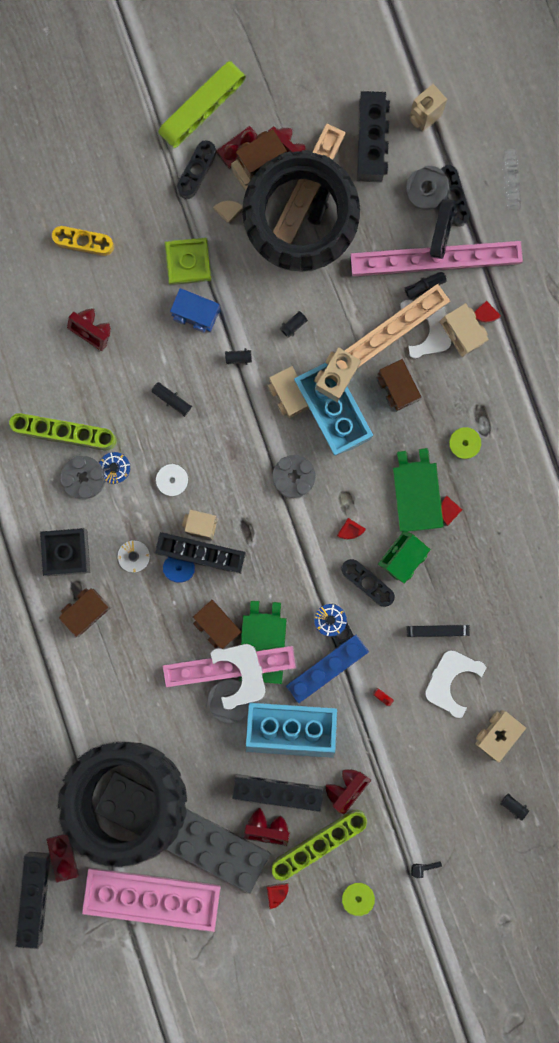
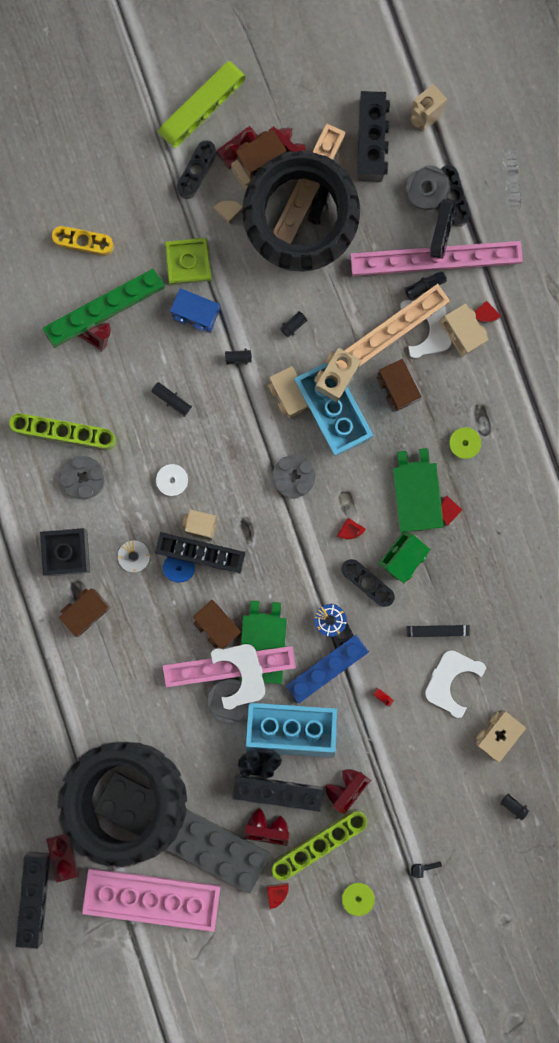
blue piece [99,452,130,484] -> none
none -> green plate [42,268,165,348]
none -> black dish [238,749,282,778]

